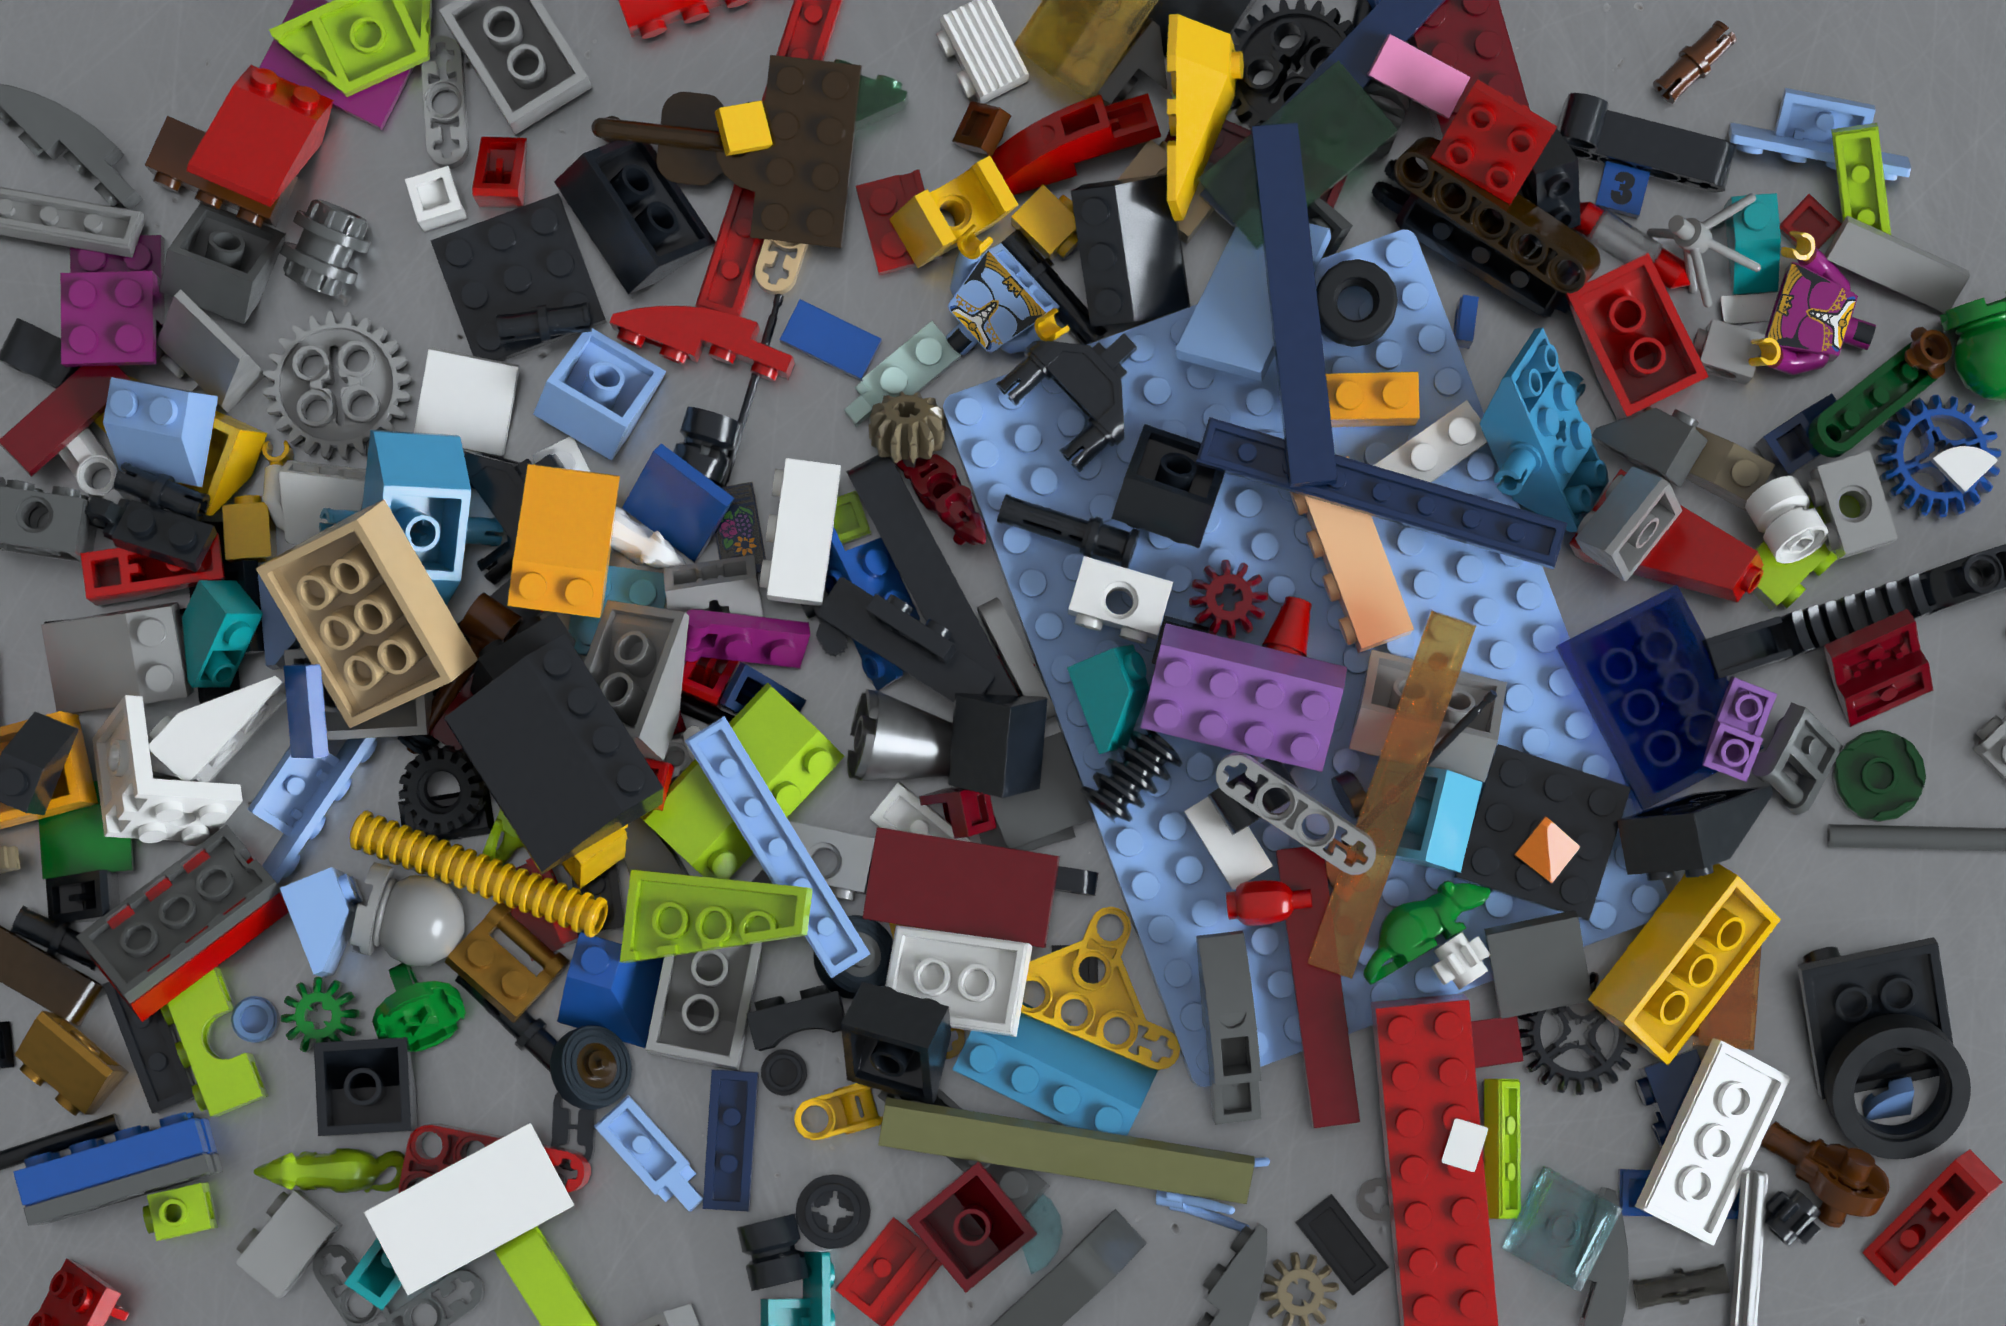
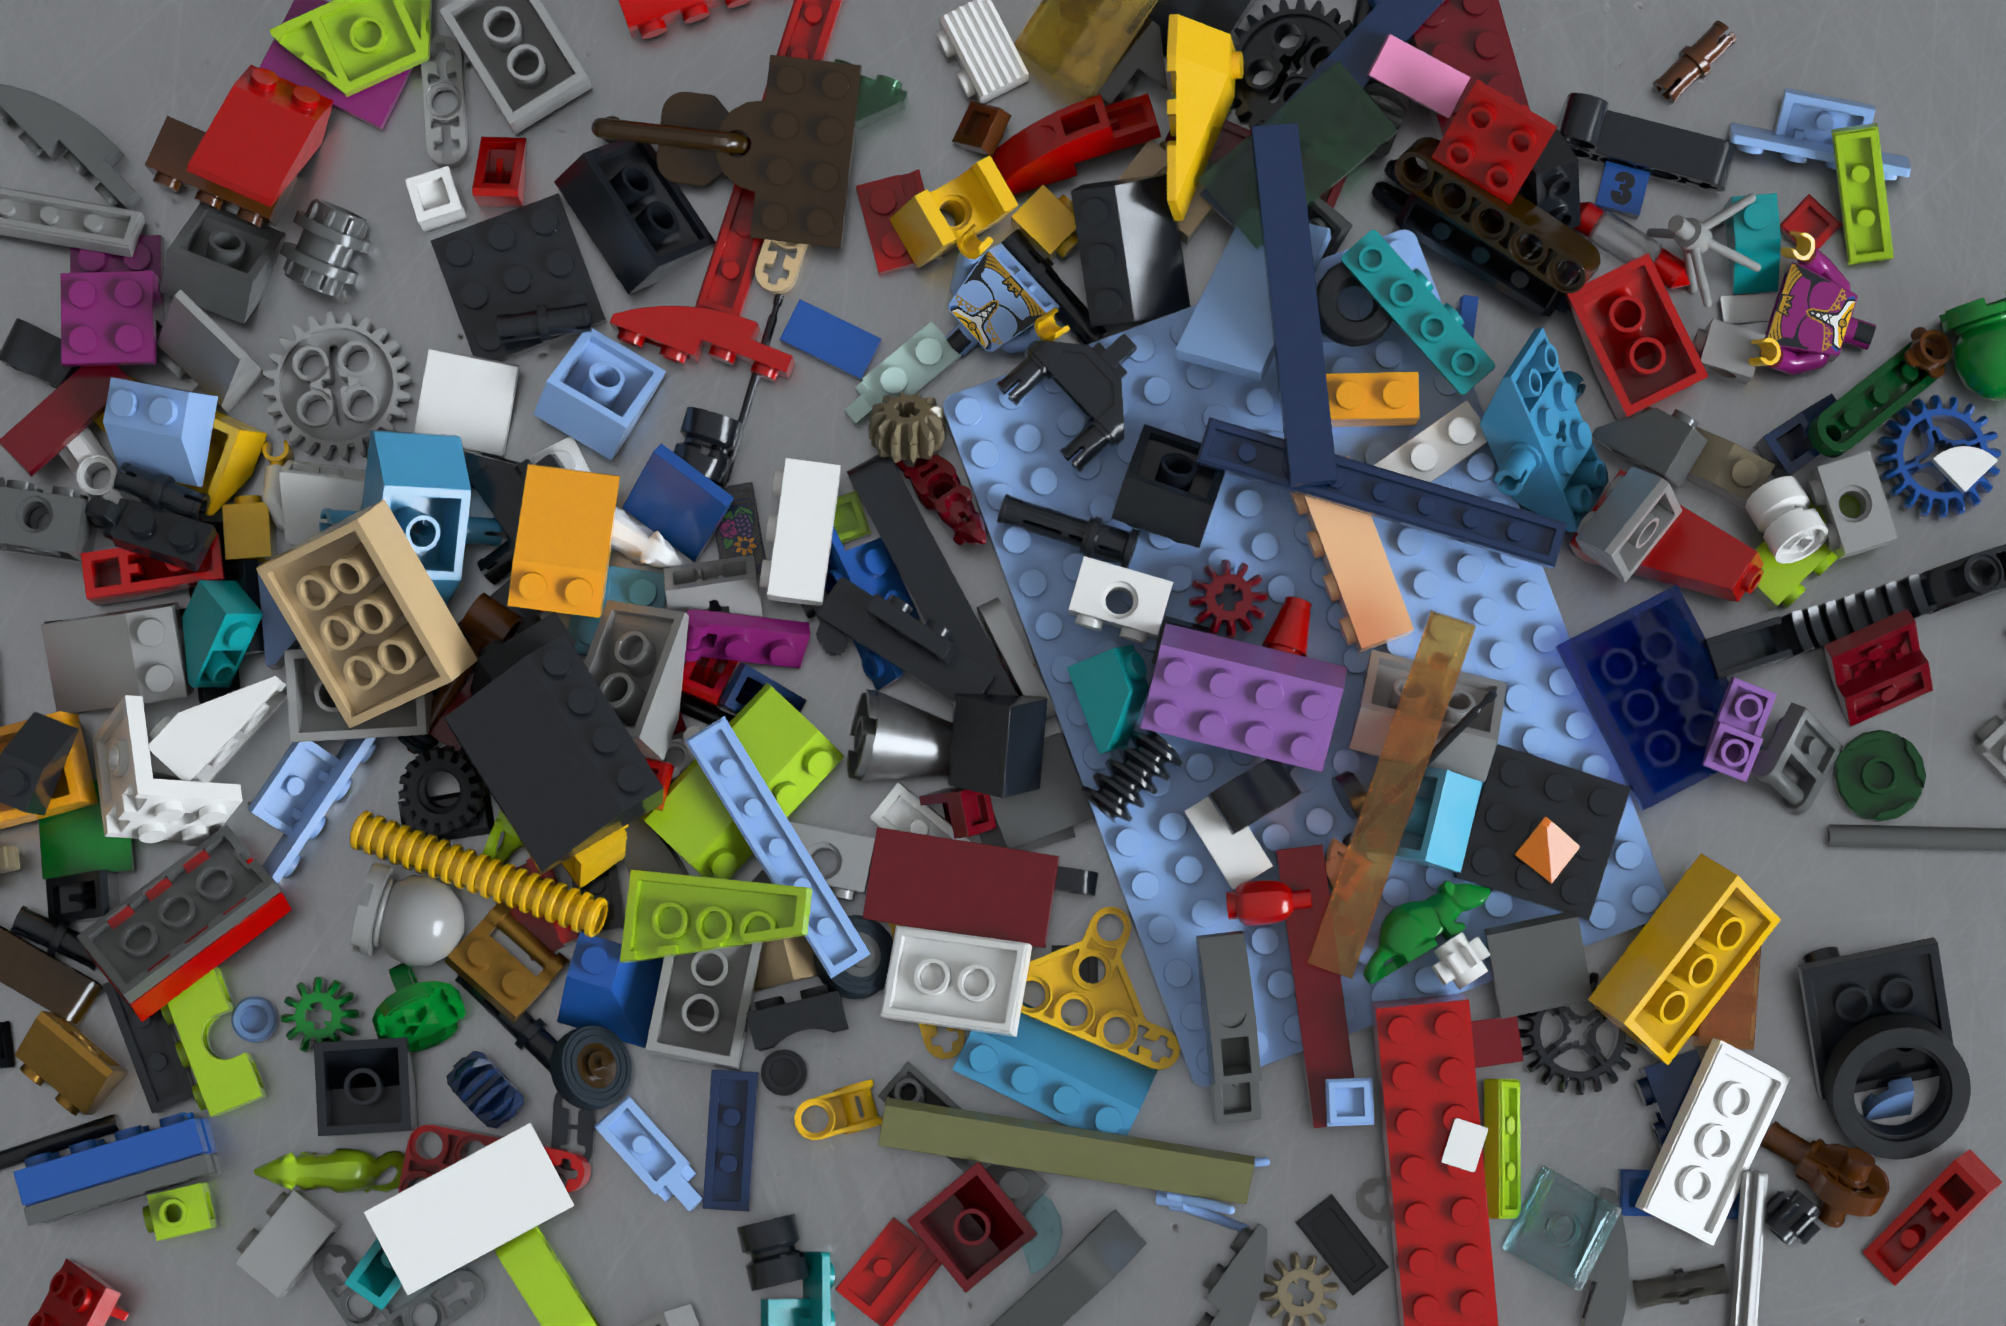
light blue slope [280,867,363,978] -> none
blue tile [283,664,329,759] -> none
yellow tile [715,100,773,156] -> none
black gear [796,1174,870,1249] -> none
black slope [841,982,951,1105] -> none
light grey beam [1216,752,1376,875] -> none
black slope [1617,786,1773,881] -> none
light grey tile [1825,216,1970,314] -> none
none -> dark blue gear [446,1051,524,1129]
none -> tan slope [754,936,818,992]
none -> light blue tile [1325,1078,1374,1127]
none -> teal bracket [1340,229,1495,396]

